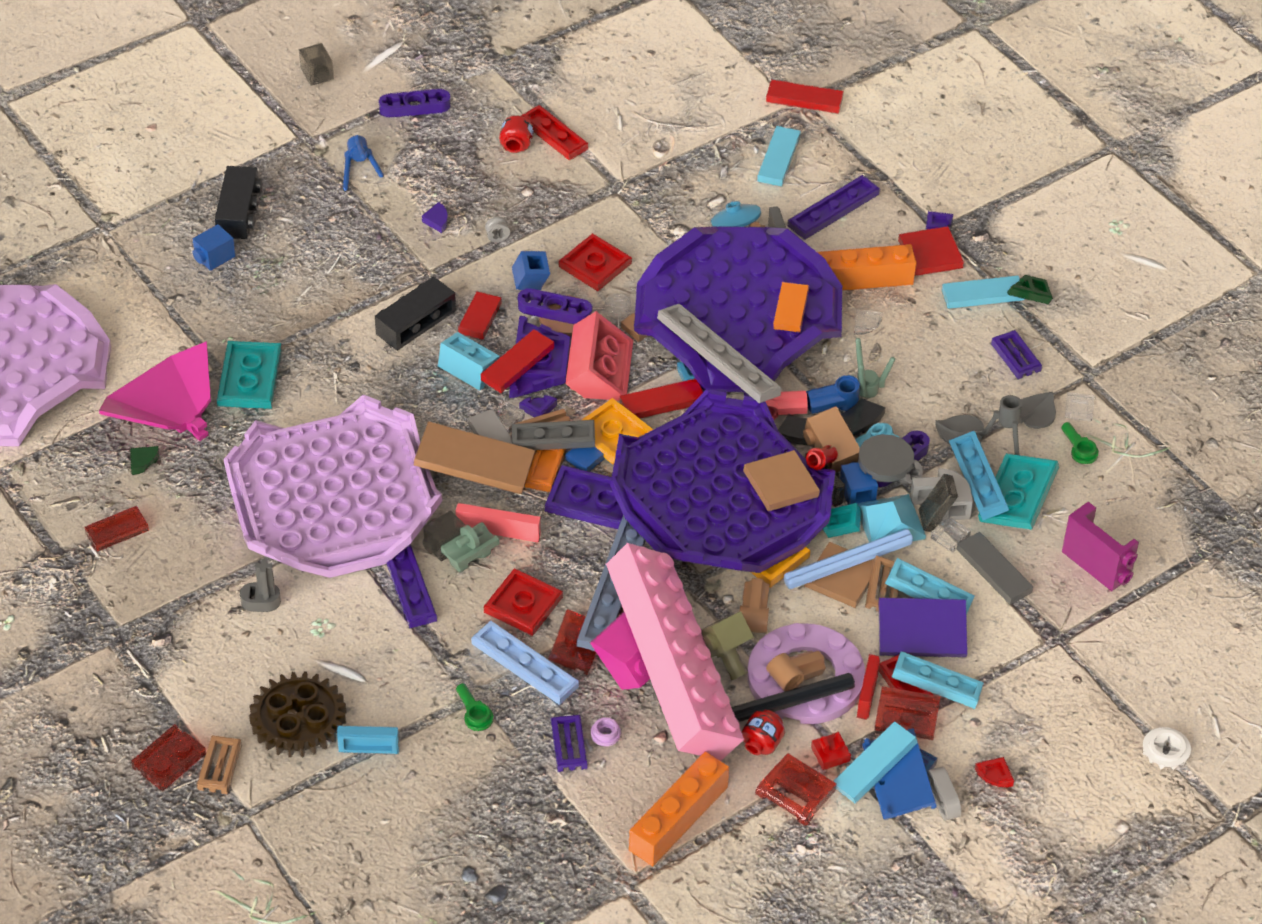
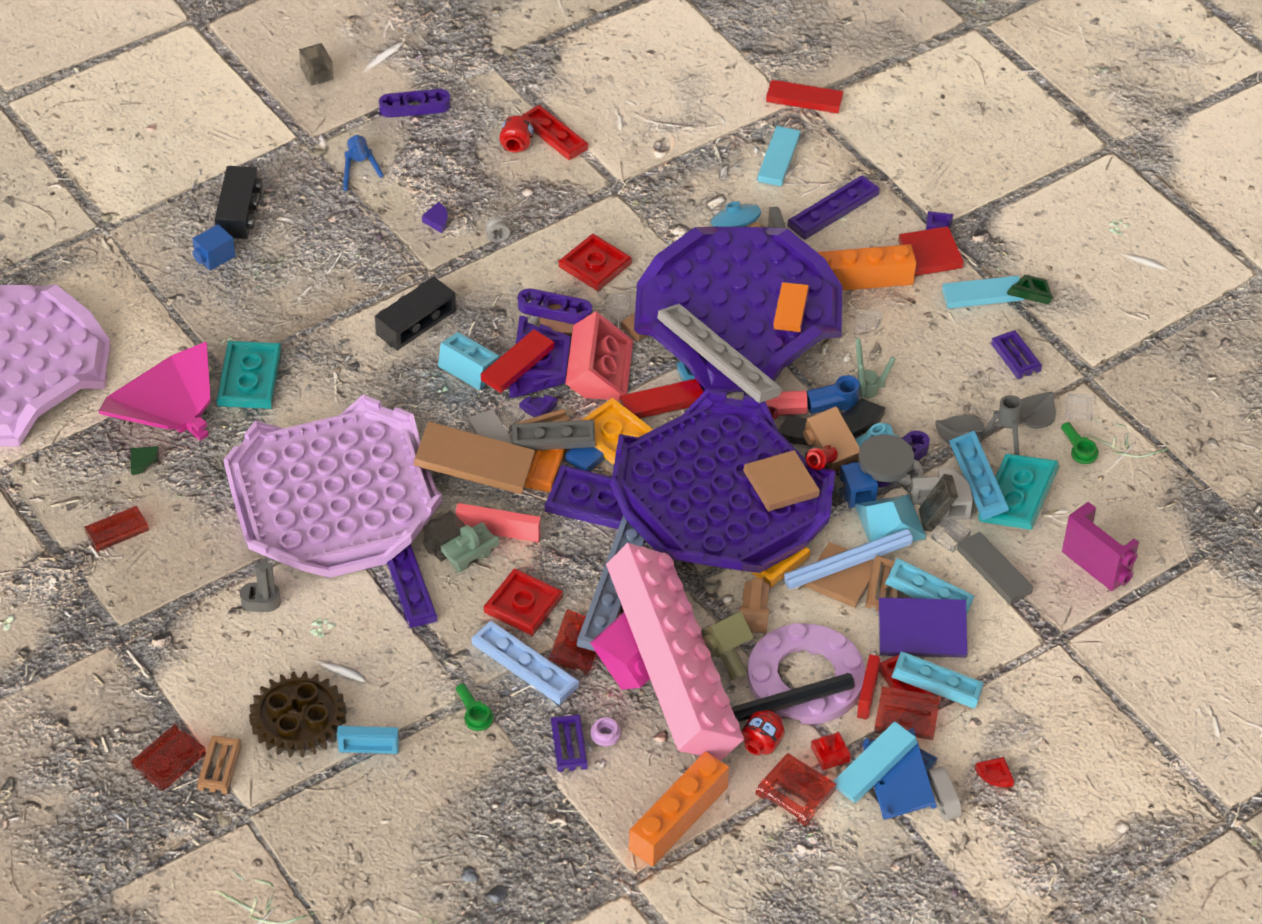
red tile [458,291,502,340] -> none
blue brick [512,251,550,290] -> none
medium nougat piece [766,651,826,692] -> none
teal bracket [823,503,861,538] -> none
white gear [1142,727,1191,770] -> none

